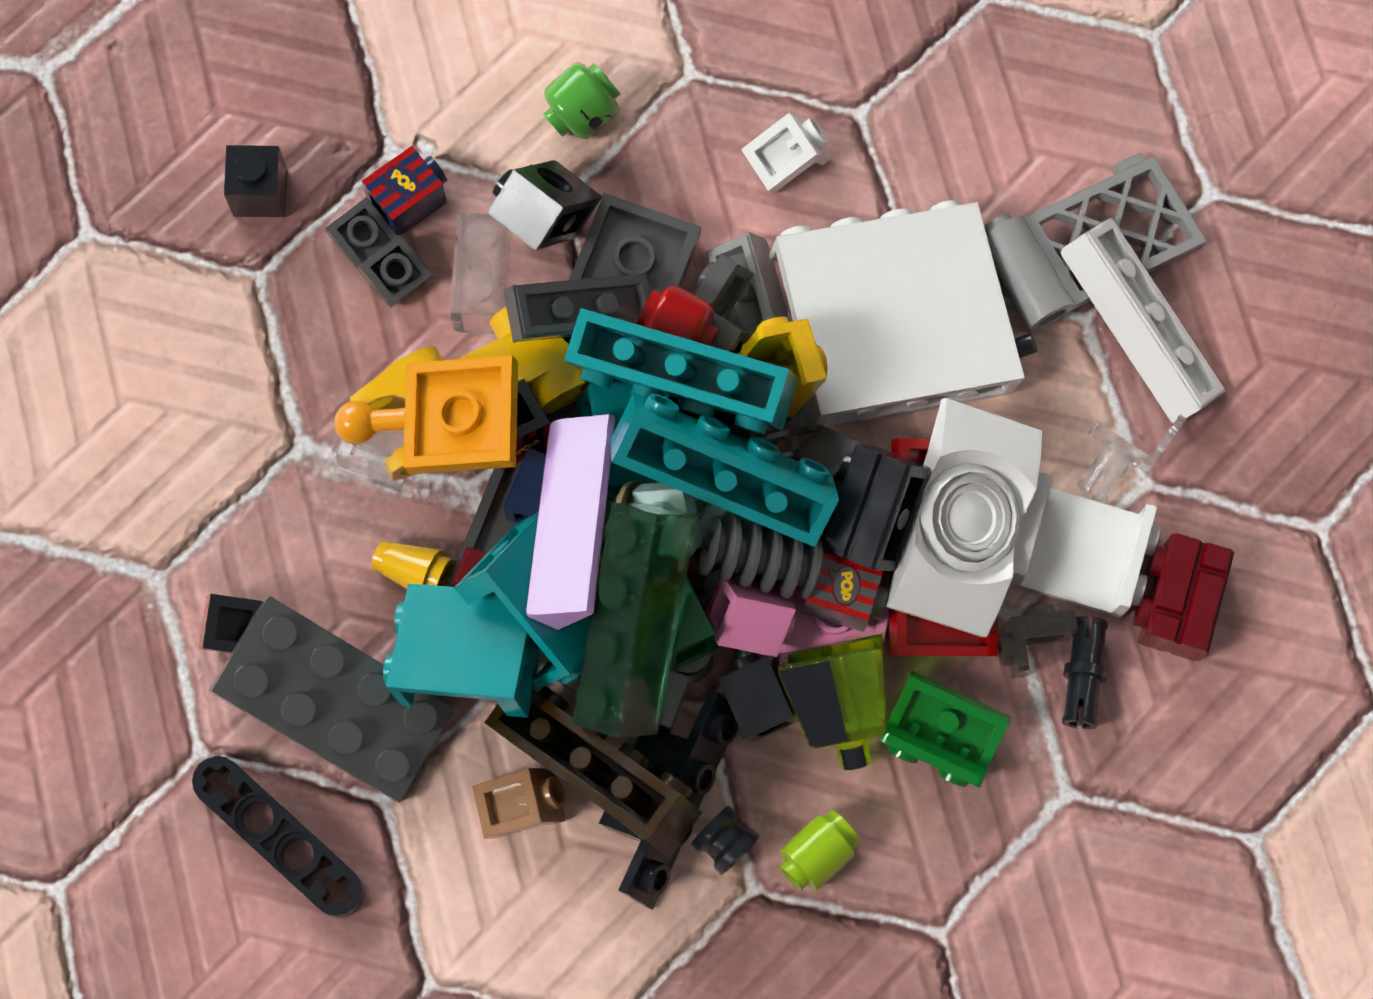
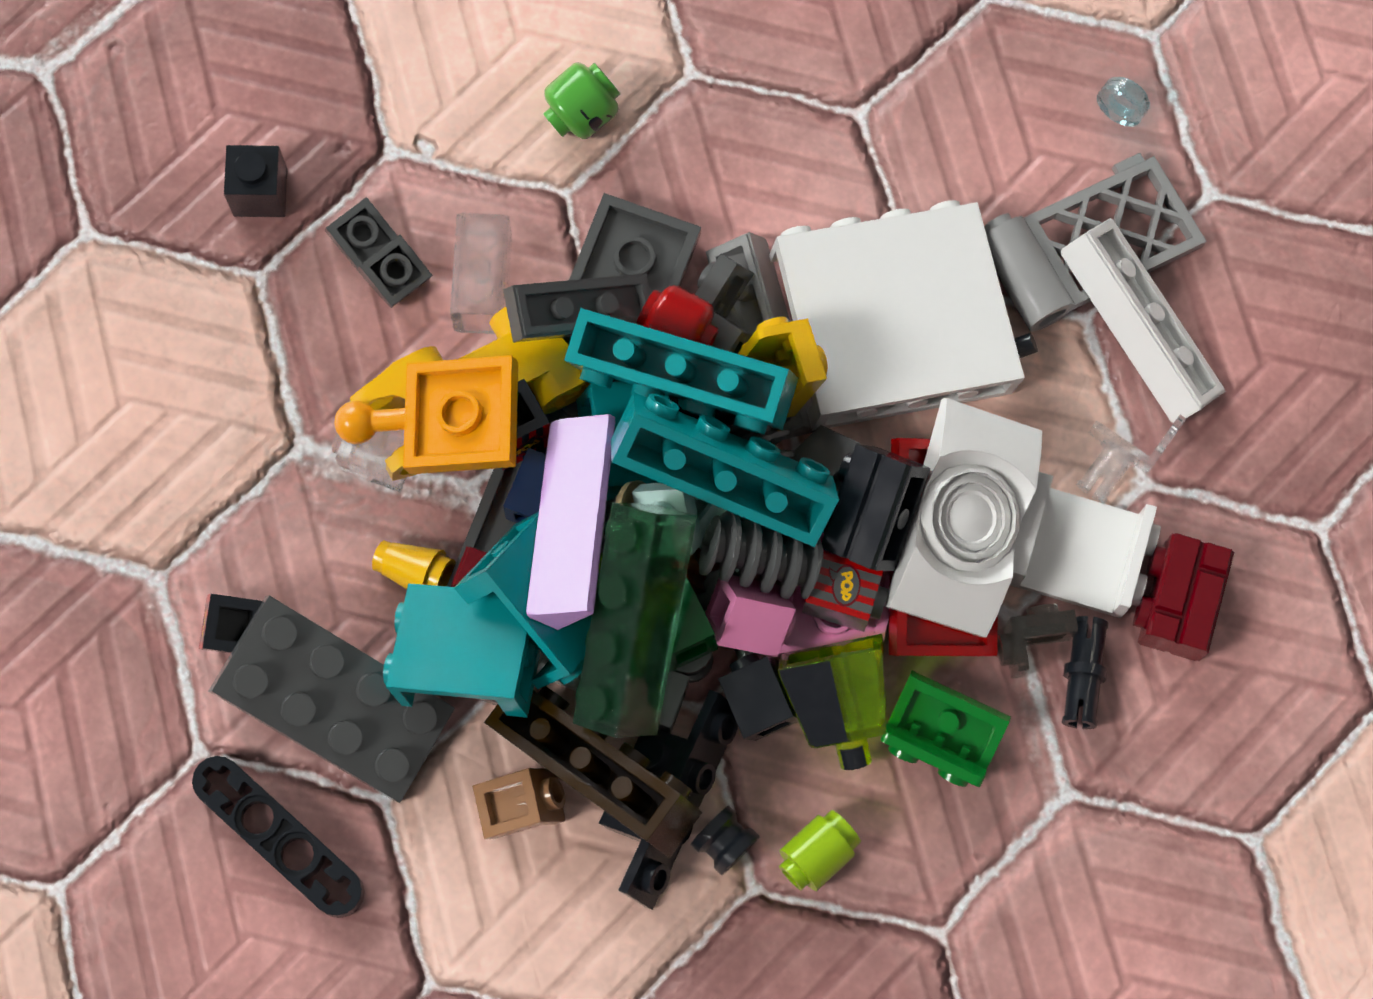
dark blue brick [362,146,447,236] -> none
black brick [487,160,602,250] -> none
white bracket [741,112,832,193] -> none
none -> clear light blue tile [1097,77,1150,127]

